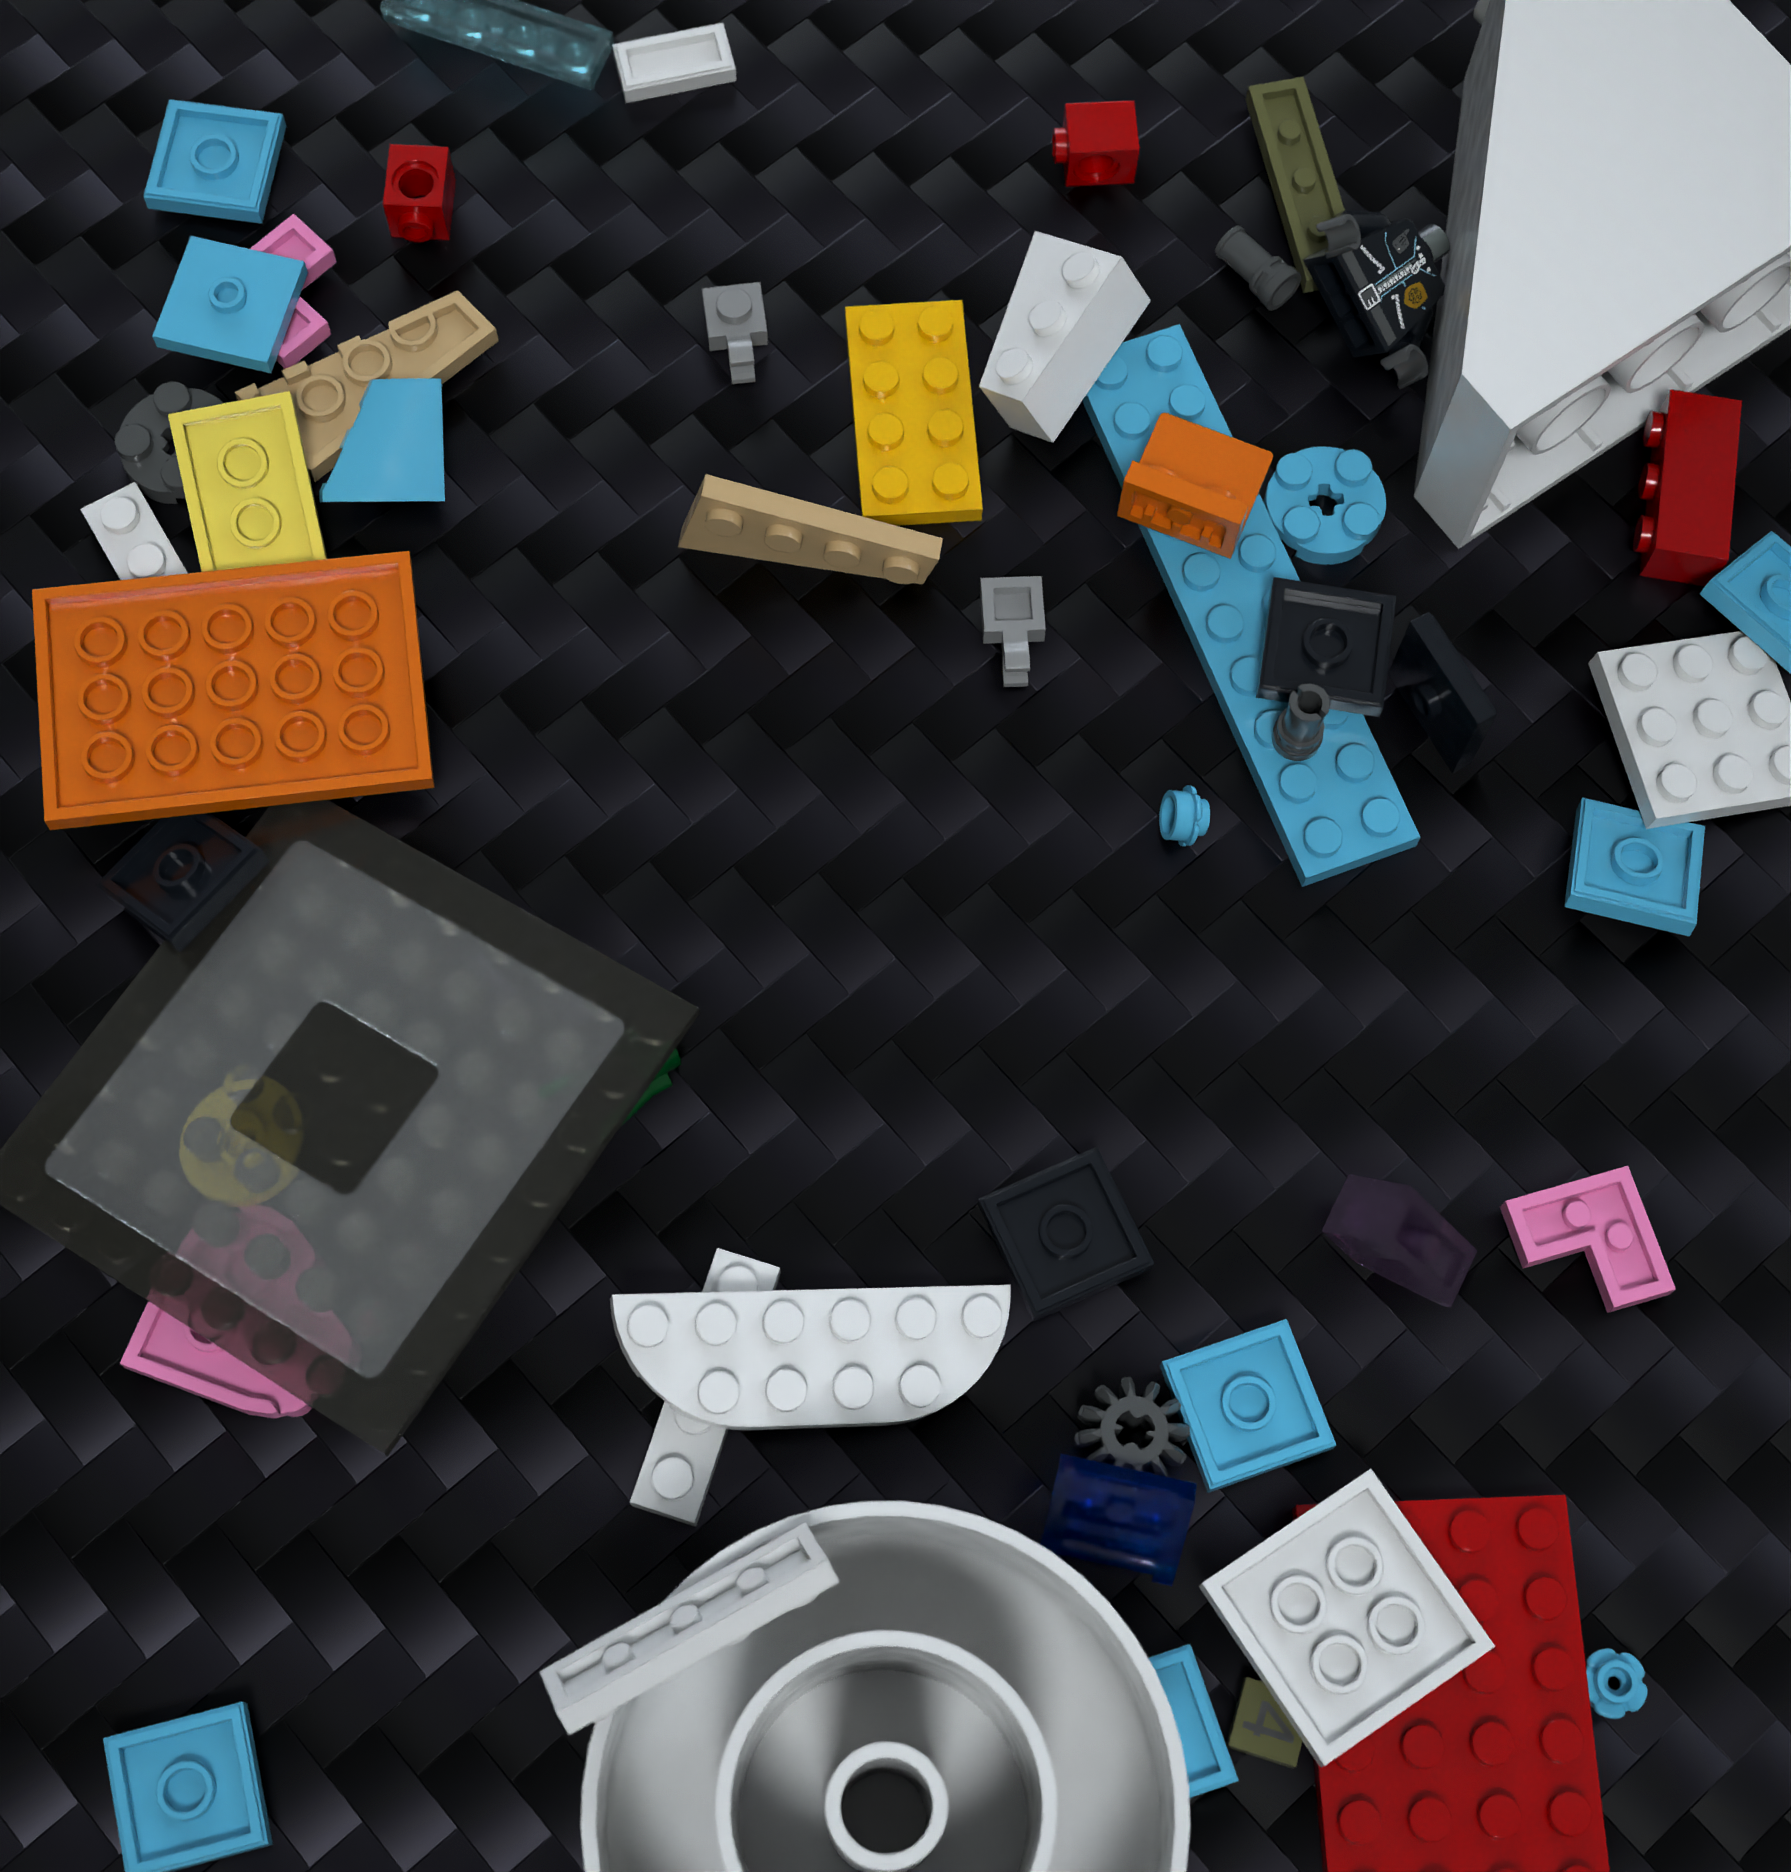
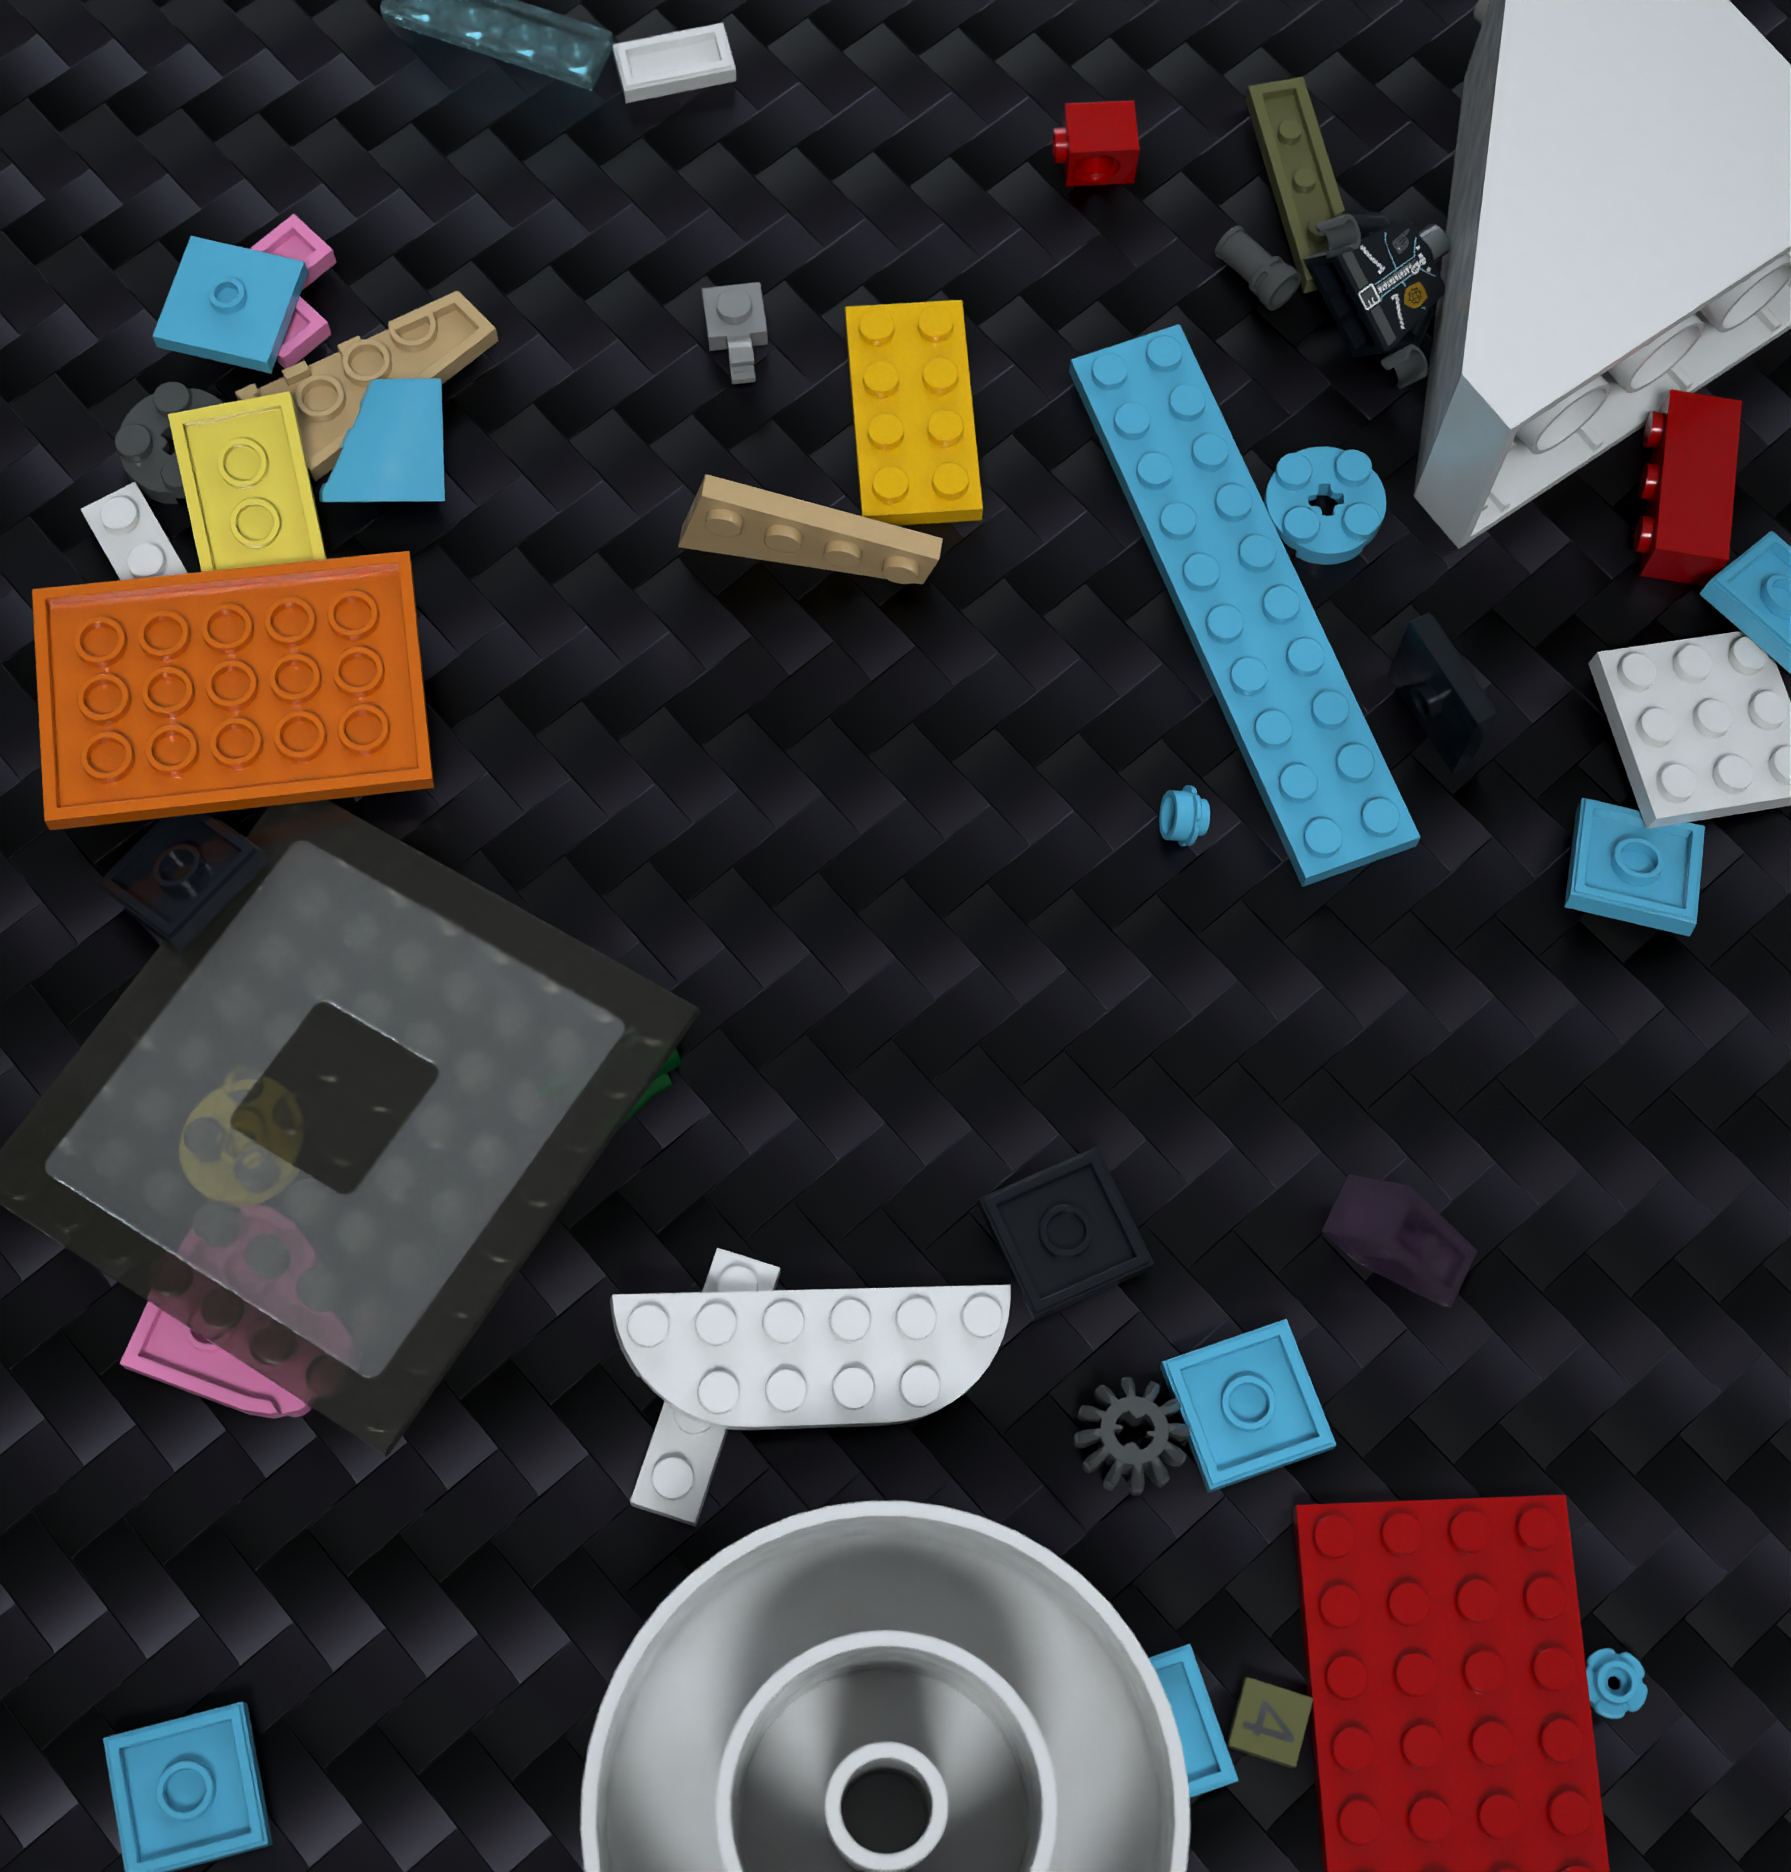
medium azure plate [143,99,286,224] -> none
red brick [383,144,456,242] -> none
white plate [539,1522,839,1735] -> none
white wedge [979,231,1151,443] -> none
light grey plate [980,576,1046,687] -> none
clear blue plate [1039,1454,1197,1586] -> none
orange bracket [1117,413,1273,559] -> none
white plate [1199,1469,1495,1768] -> none
black plate [1256,577,1396,717] -> none
dark grey pin [1272,683,1331,761] -> none
bright pink plate [1500,1166,1676,1313] -> none

